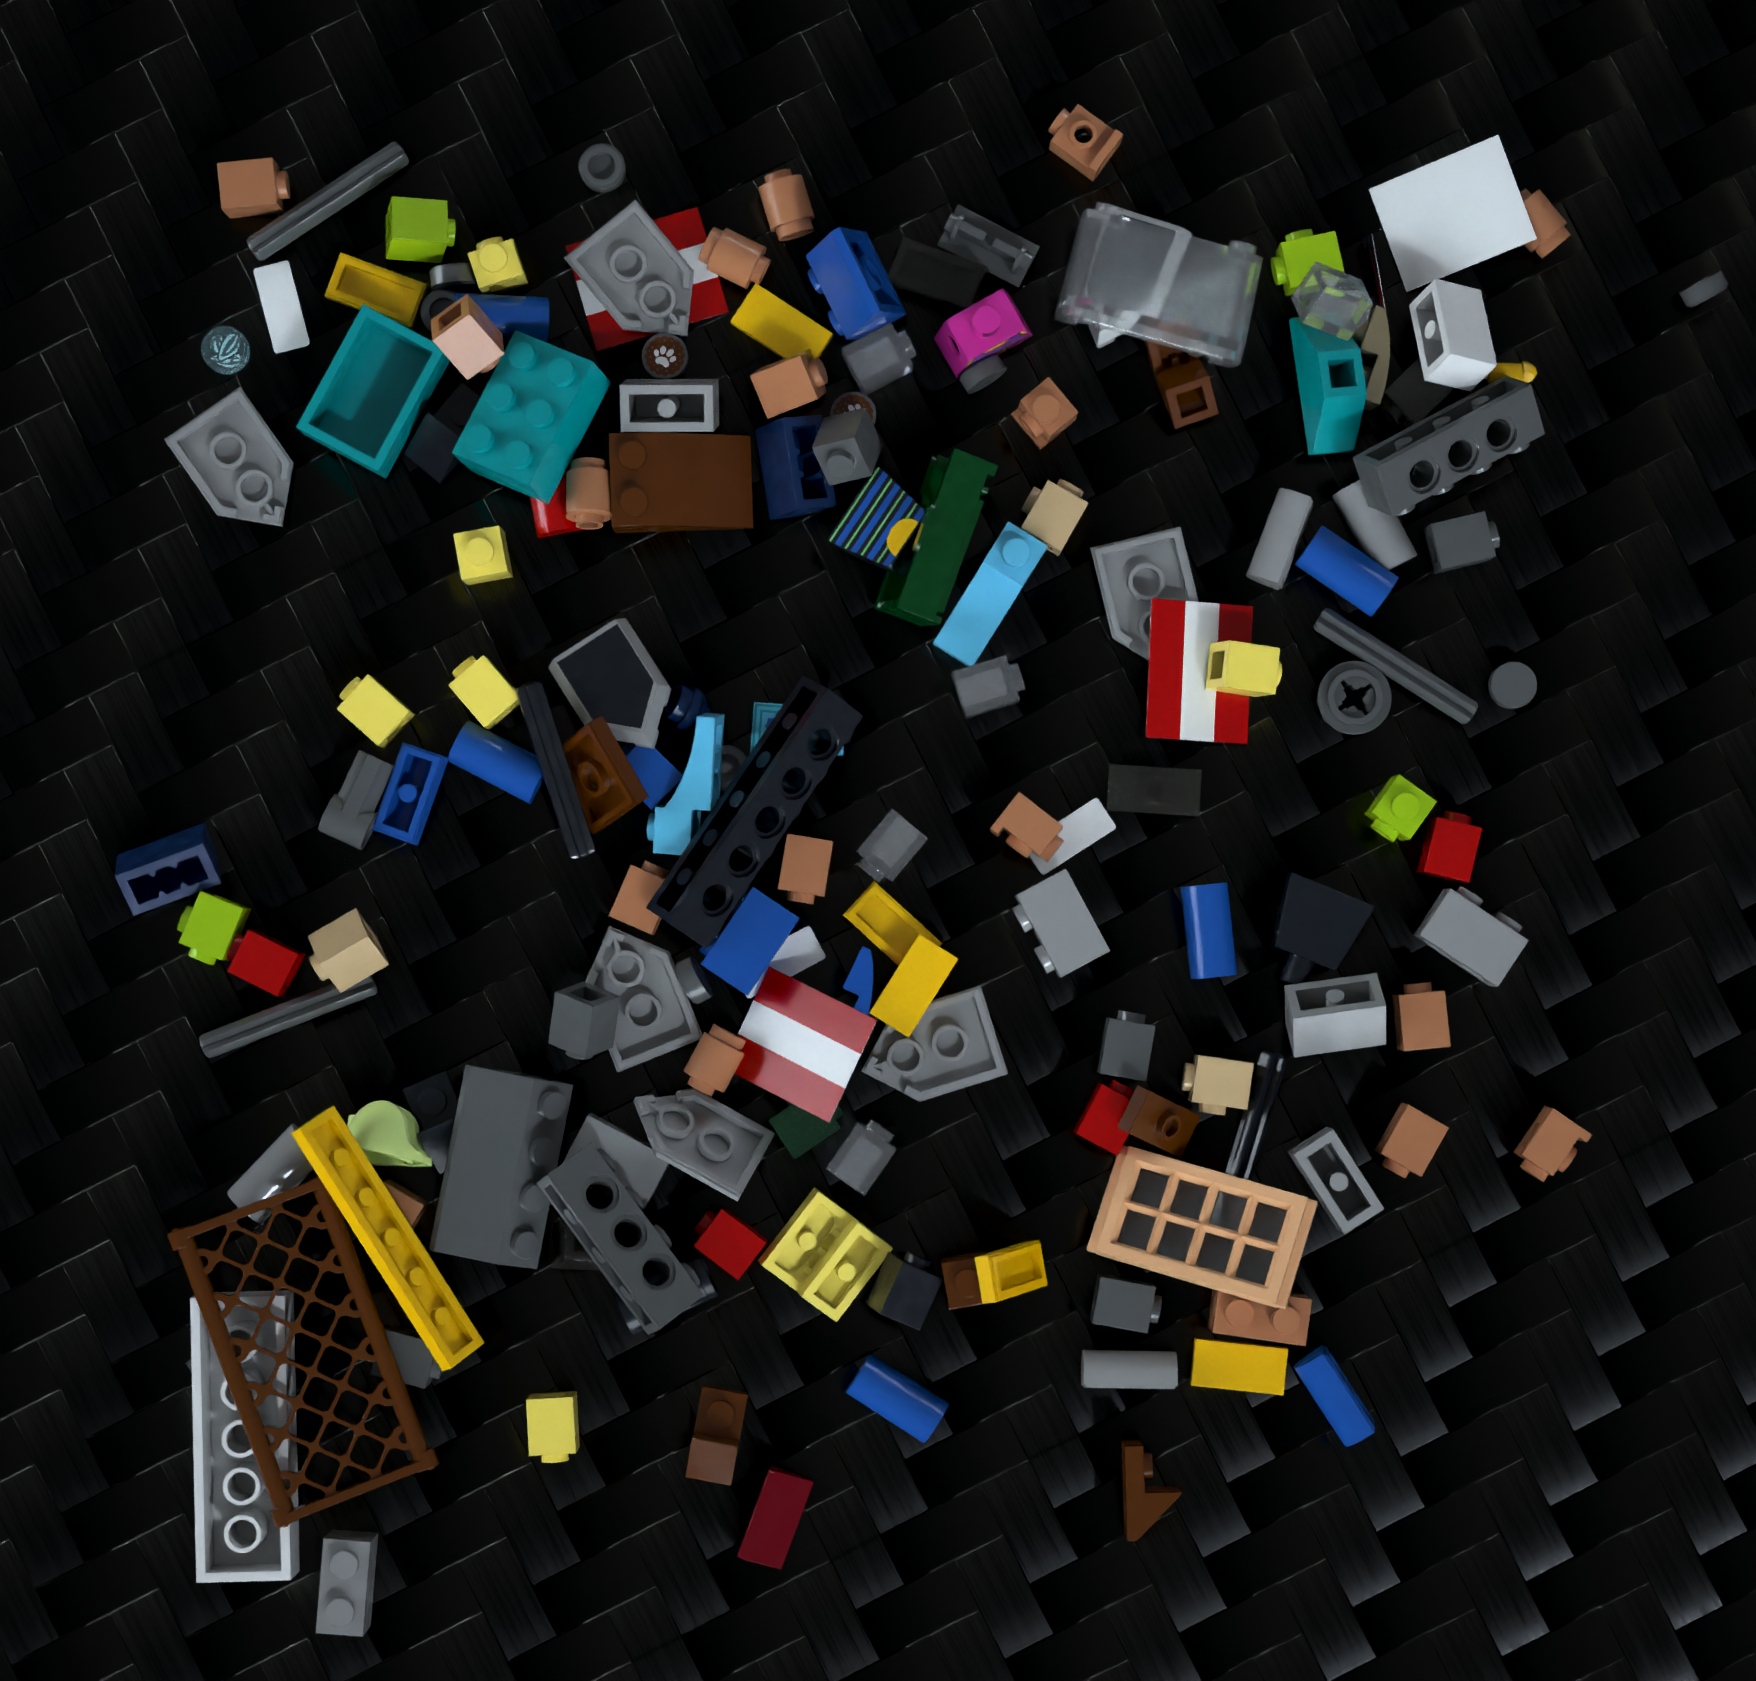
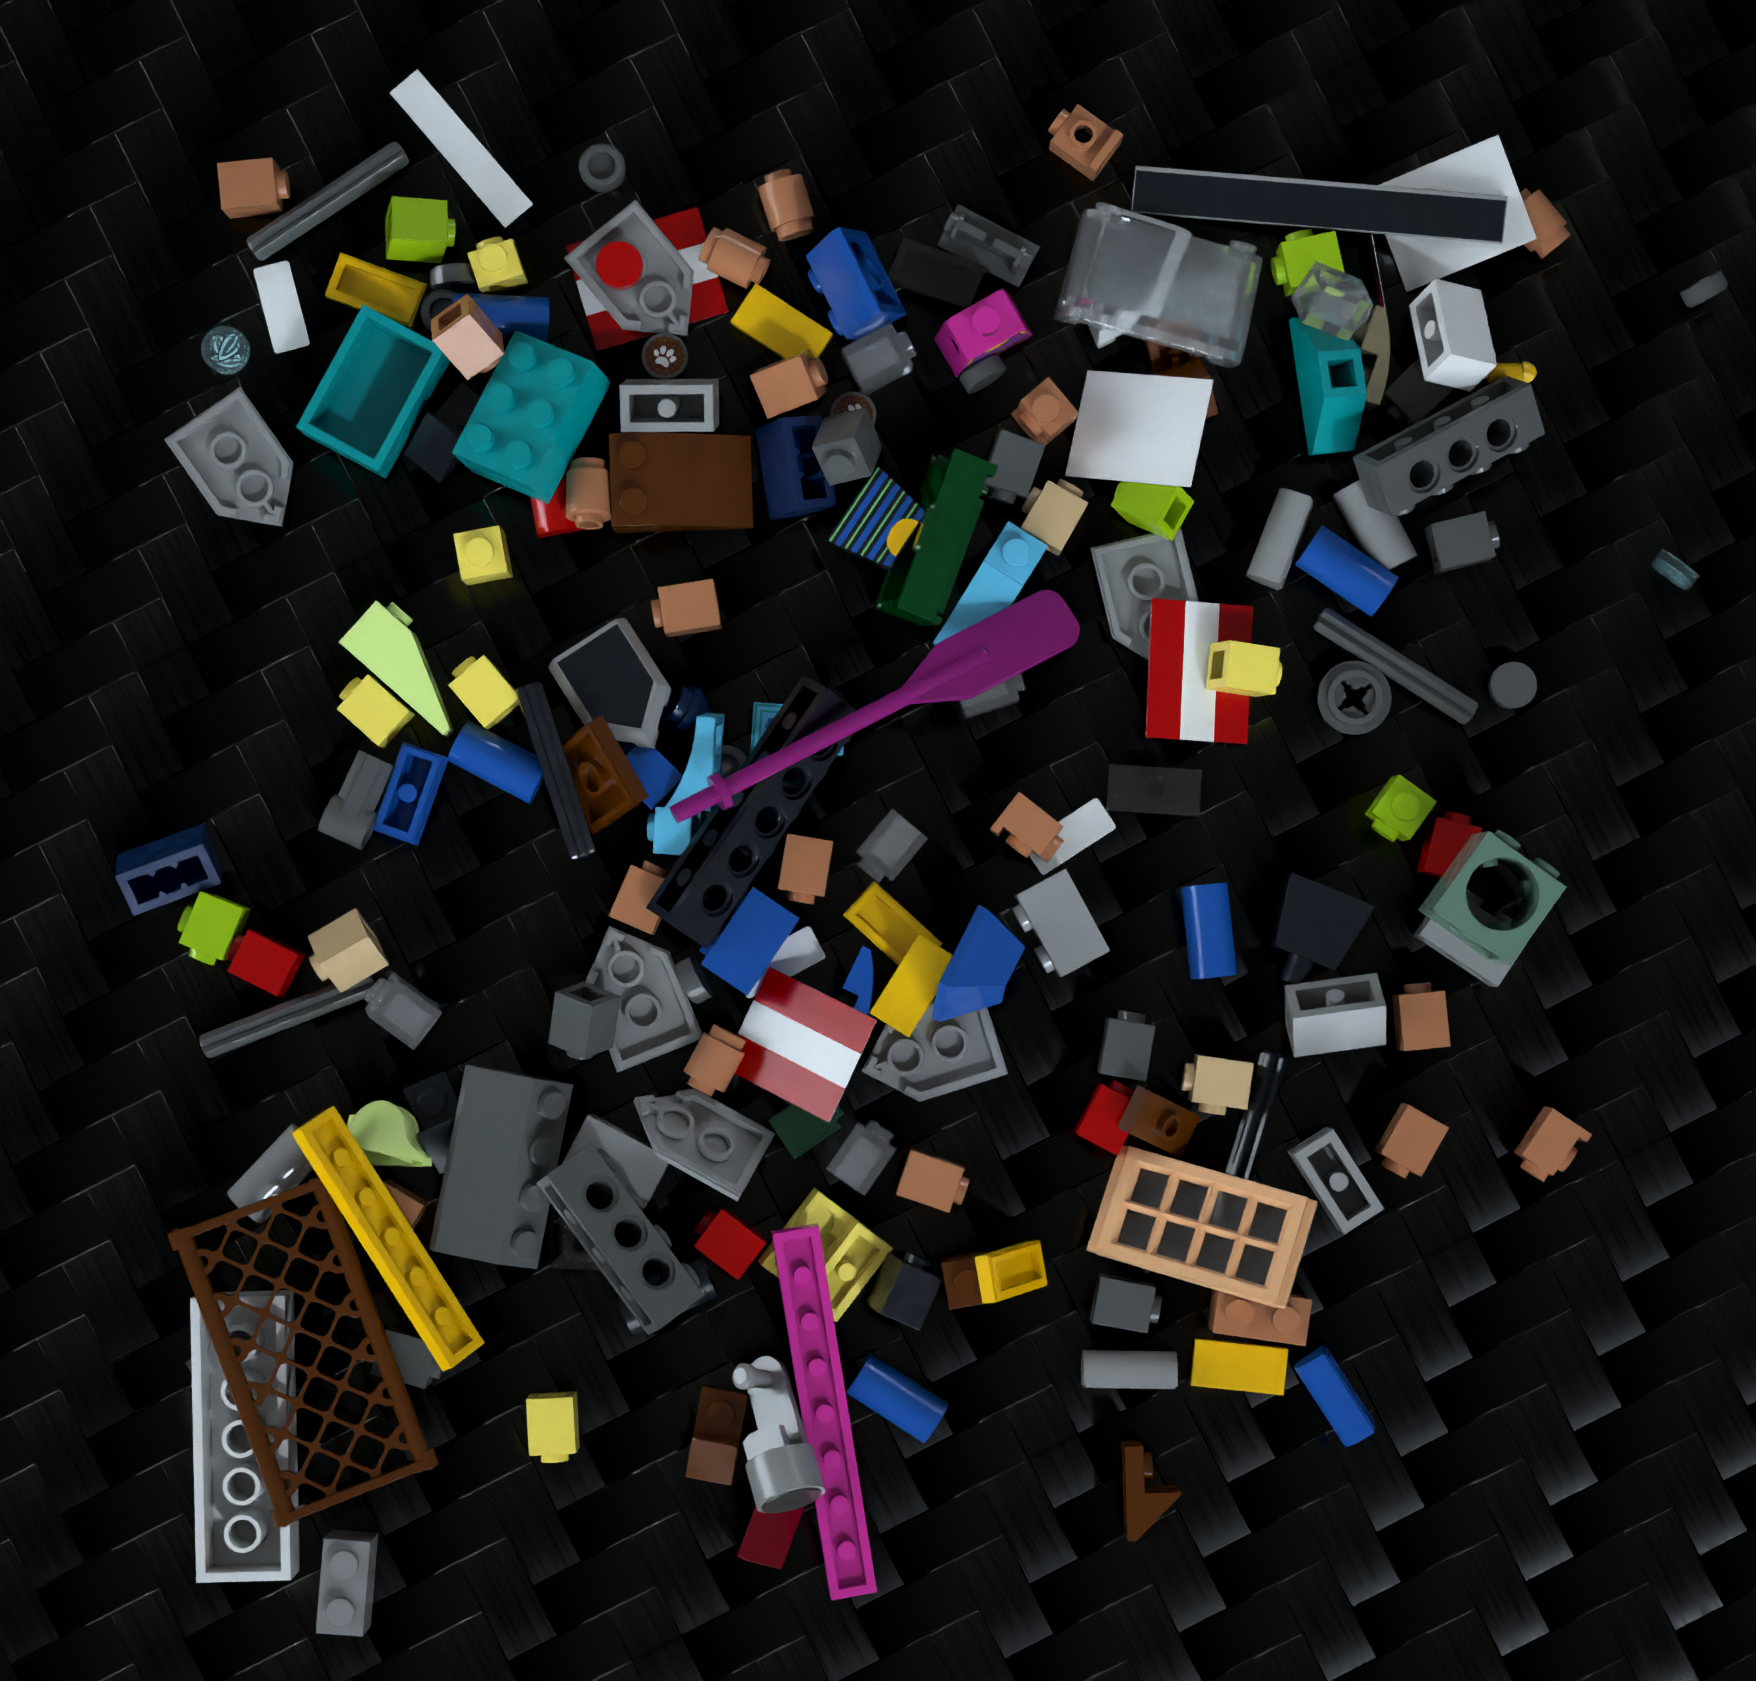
none -> yellowish green slope [339,600,455,738]
none -> clear brick [365,972,442,1050]
none -> white sticker [390,69,533,228]
none -> red tile [596,241,643,290]
none -> nougat brick [651,579,722,637]
none -> magenta piece [669,590,1080,823]
none -> light grey piece [732,1356,825,1513]
none -> dark pink plate [771,1223,877,1600]
none -> nougat brick [896,1148,970,1213]
none -> blue slope [932,905,1025,1022]
none -> dark grey brick [984,430,1045,506]
none -> white sticker [1065,370,1214,487]
none -> lime brick [1111,481,1194,541]
none -> black tile [1131,166,1508,244]
none -> sand green brick [1418,830,1566,965]
none -> clear light blue tile [1652,549,1699,590]

